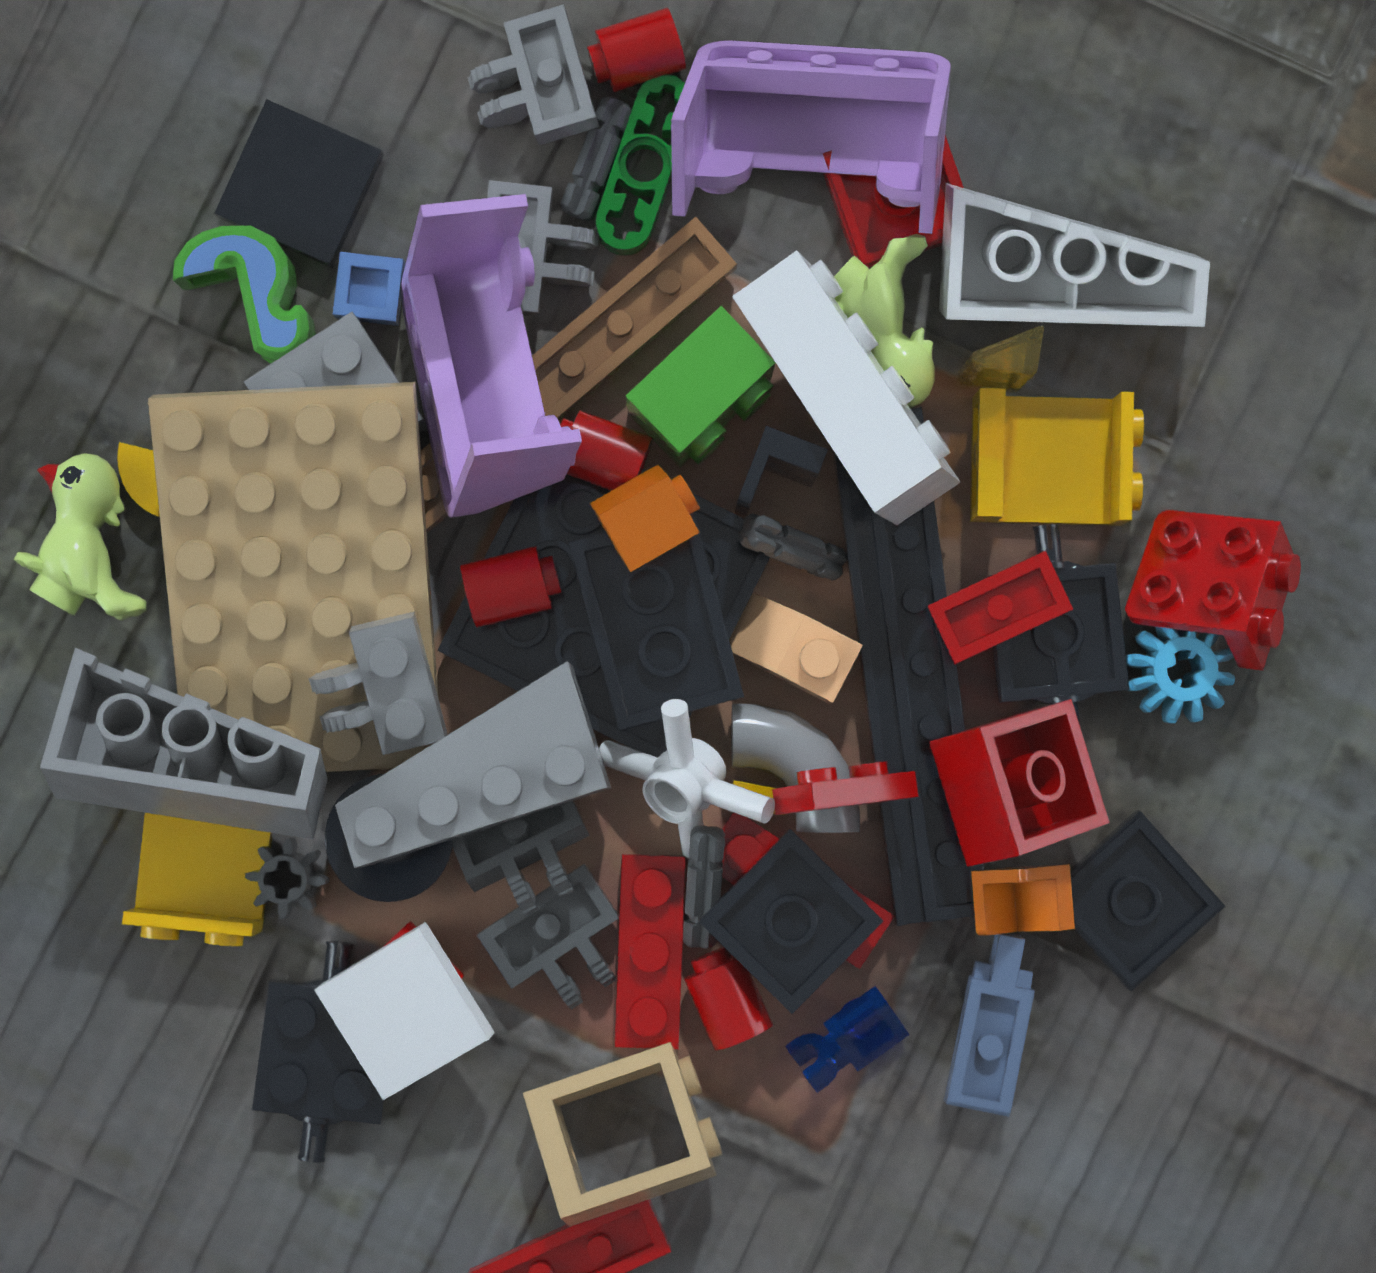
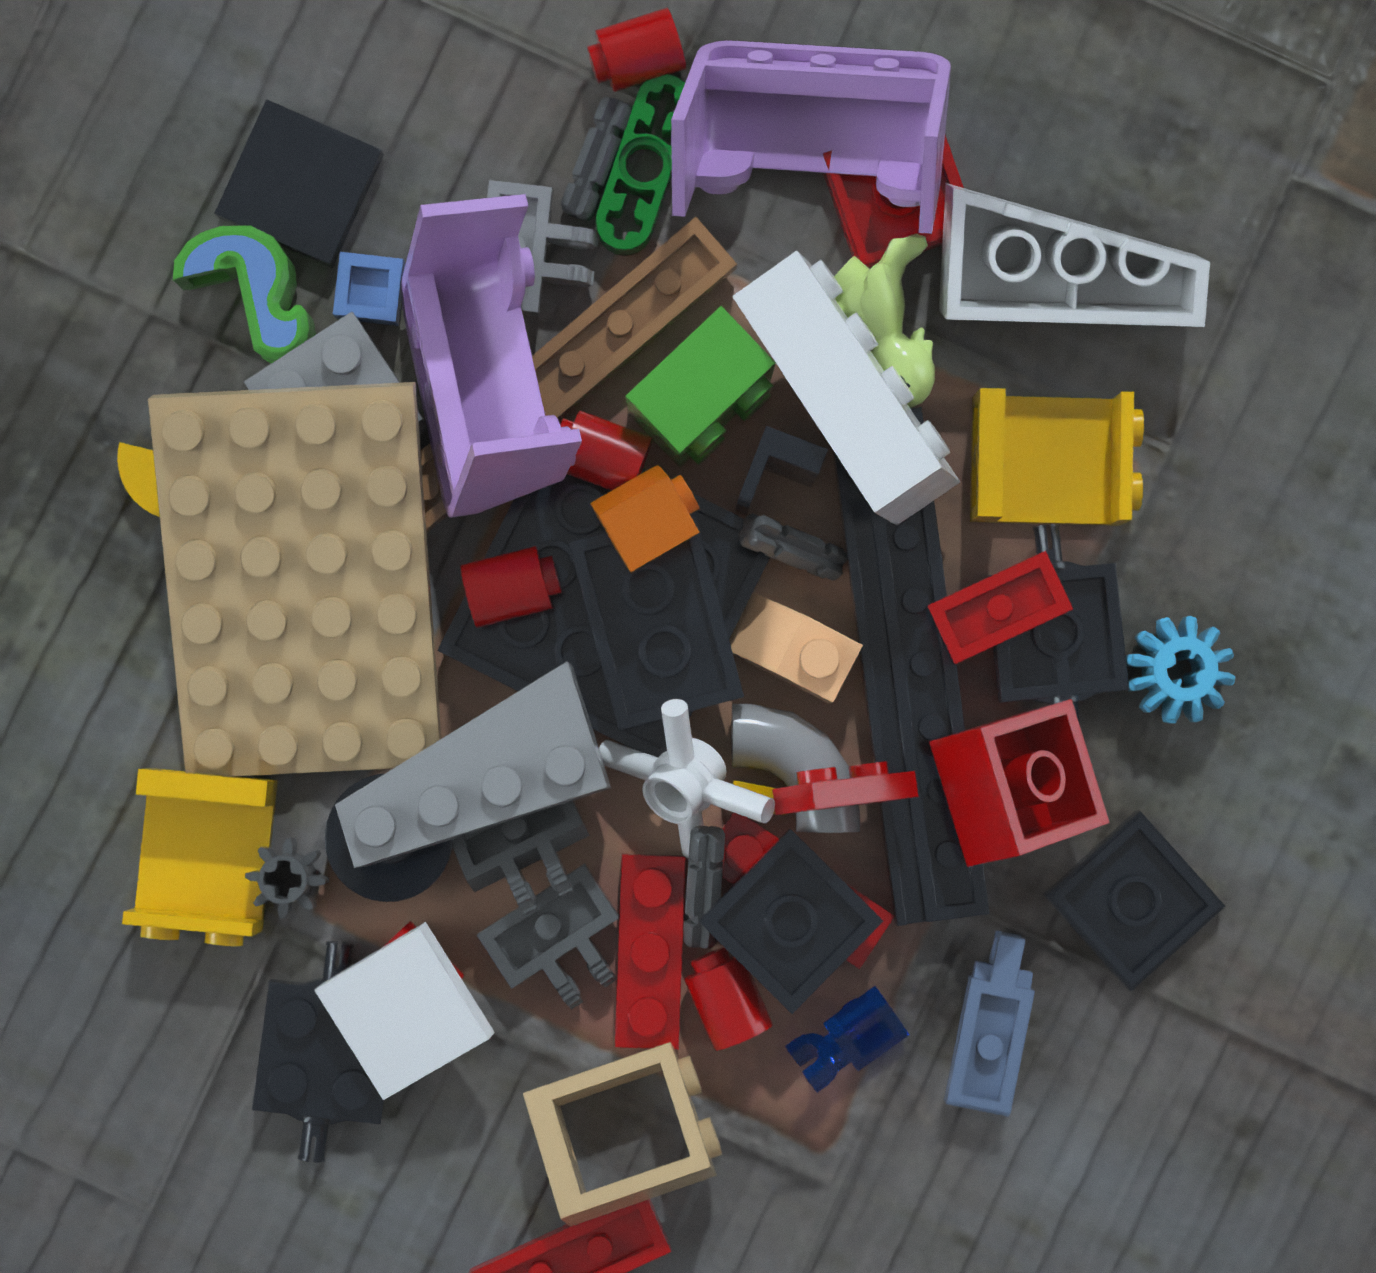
yellowish green animal [14,453,147,620] -> none
light grey wedge [40,648,328,839] -> none
light grey hinge [309,611,448,755] -> none
light grey hinge [468,4,599,145] -> none
clear yellow slope [957,326,1044,393] -> none
orange panel [971,864,1075,936] -> none
red bracket [1125,510,1301,671] -> none

